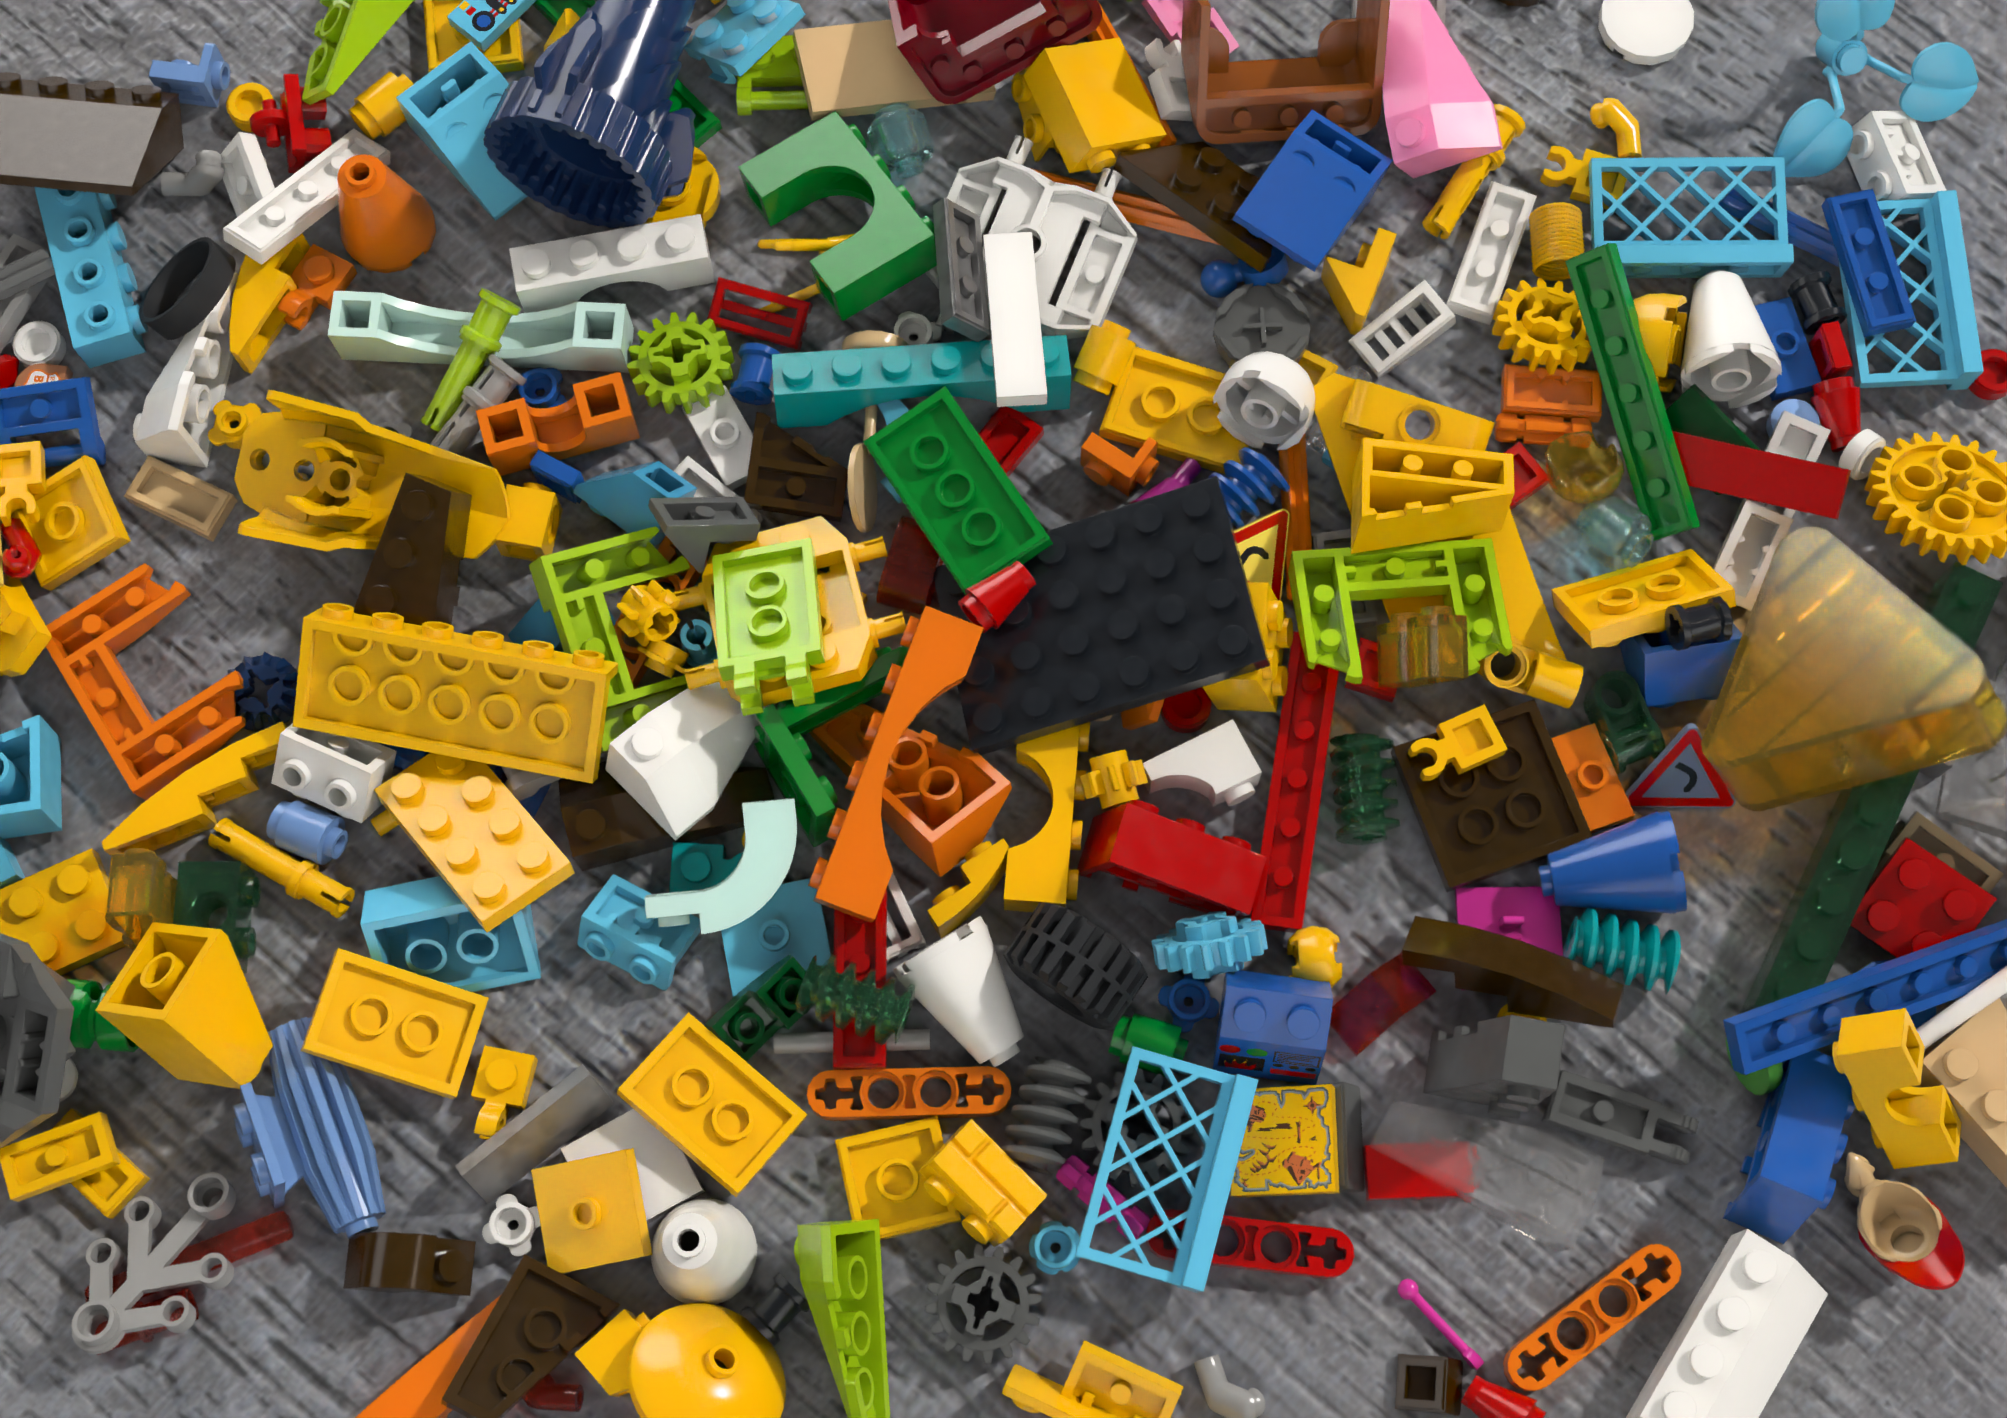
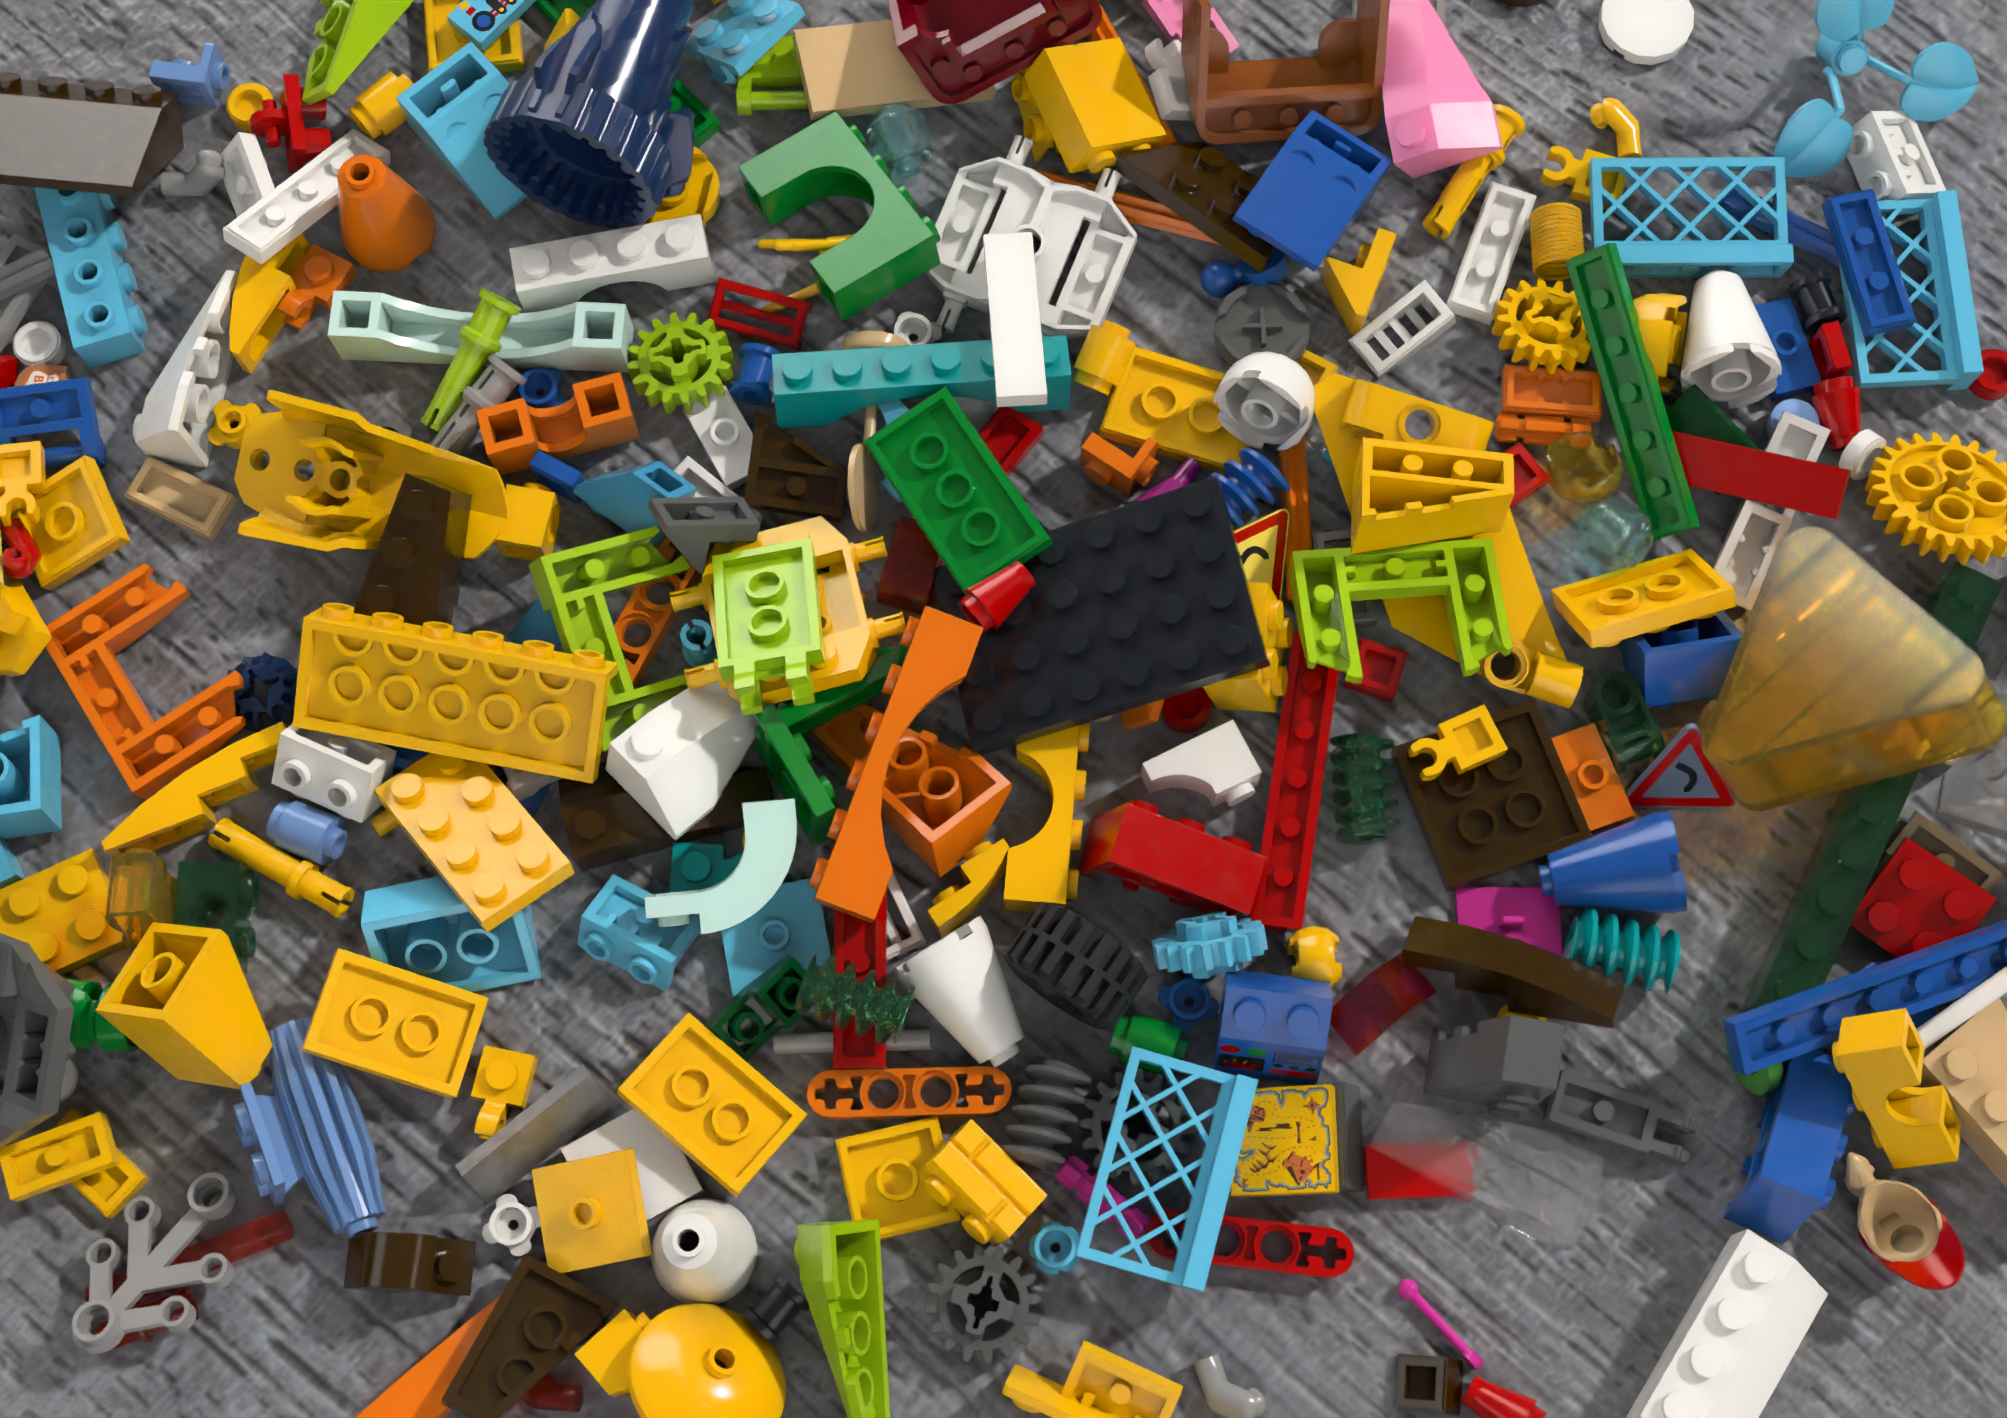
black tyre [139,237,236,340] -> none
yellow gear [616,580,681,647] -> none
yellow plate [636,640,689,678] -> none
flat silver tile [933,197,990,342] -> none
yellow gear [1080,749,1148,809] -> none
clear yellow brick [1377,606,1469,688] -> none
orange beam [1503,1244,1682,1392] -> none
black bush [1665,596,1733,651] -> none

